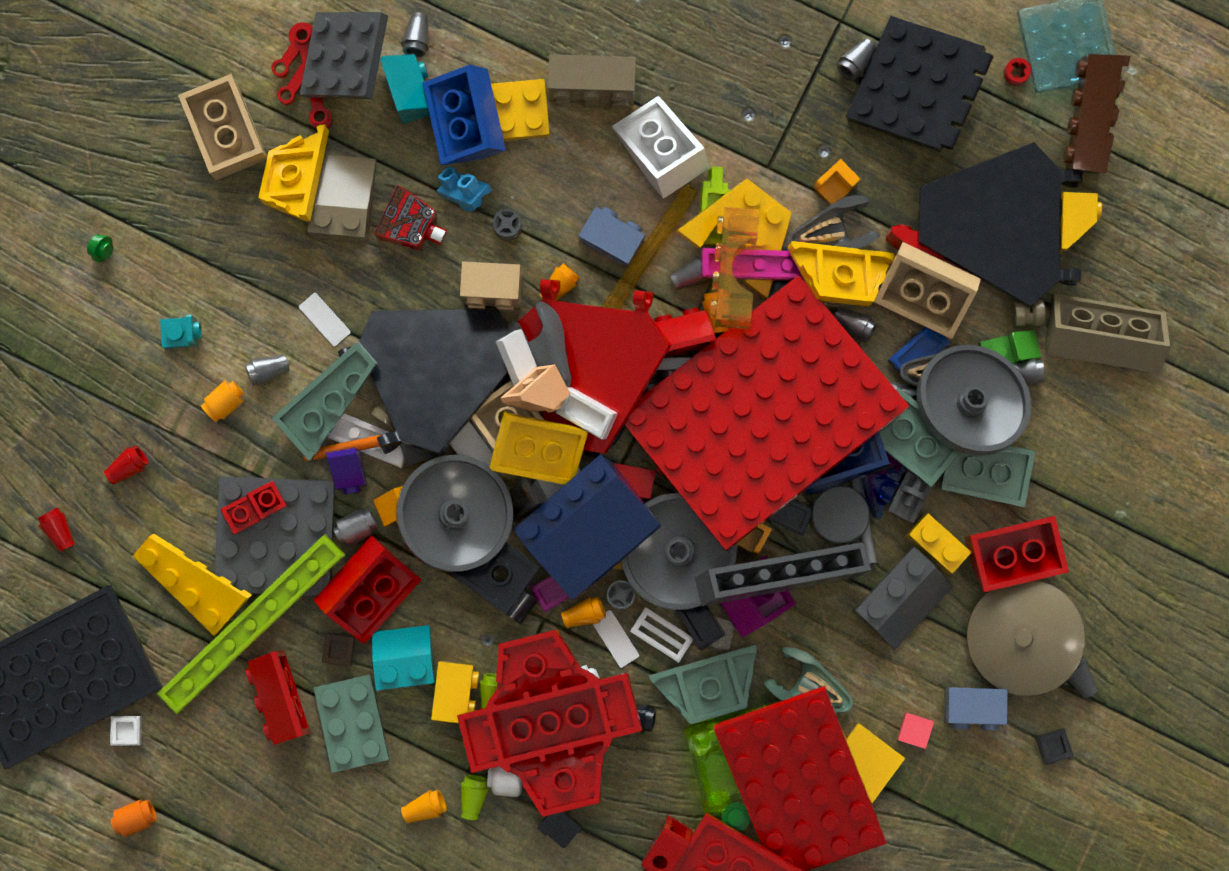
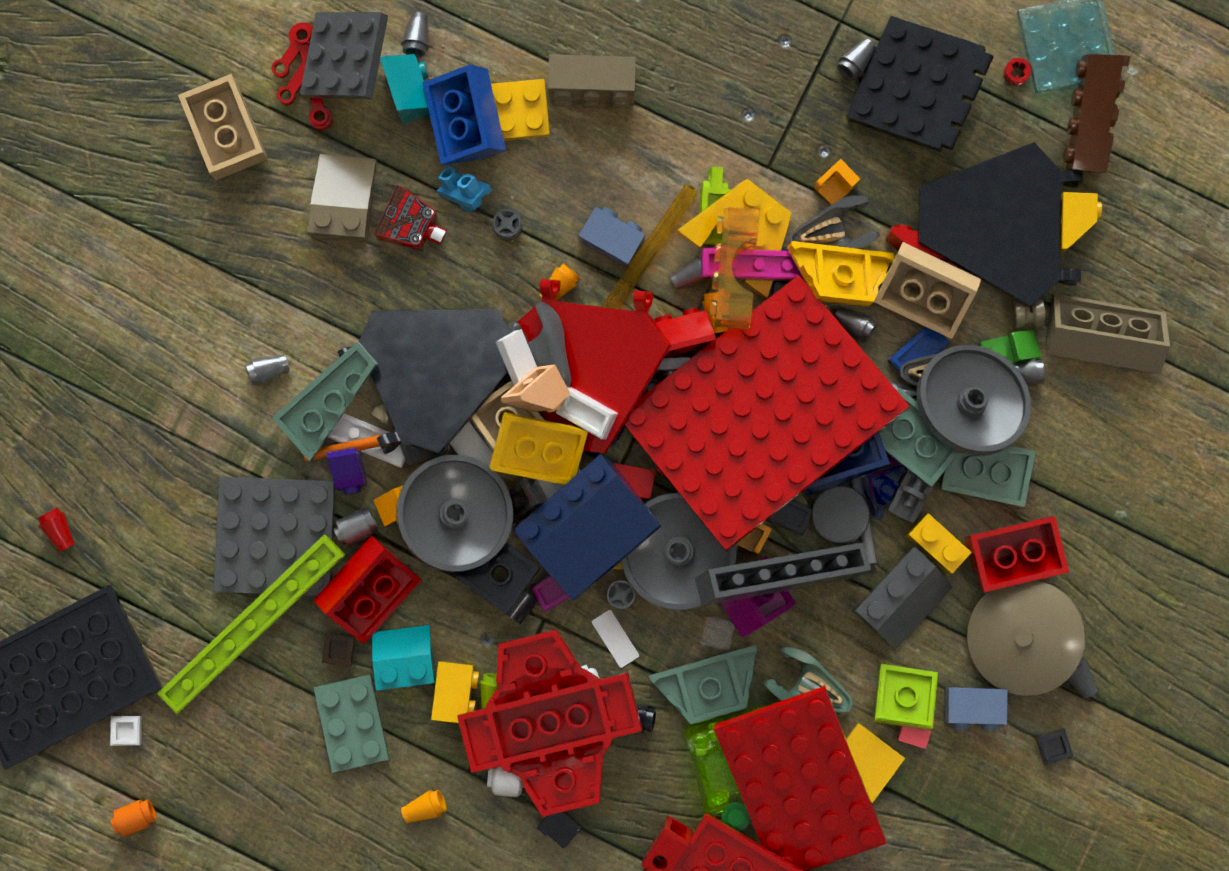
green plate [87,234,114,263] -> none
red cone [104,445,149,485] -> none
yellow wing [133,534,252,636] -> none
teal bracket [160,315,202,349] -> none
light orange brick [201,380,244,422] -> none
red slope [220,481,287,536] -> none
red slope [245,650,311,745] -> none
yellow wing [258,124,329,222] -> none
white sticker [299,293,351,346] -> none
tan brick [460,261,522,312] -> none
lime cone [461,775,490,820] -> none
light orange cone [561,596,606,628] -> none
white slope [612,96,710,199] -> none
white tile [630,607,693,663] -> none
black tile [676,605,726,650] -> none
none -> lime tile [874,664,938,731]

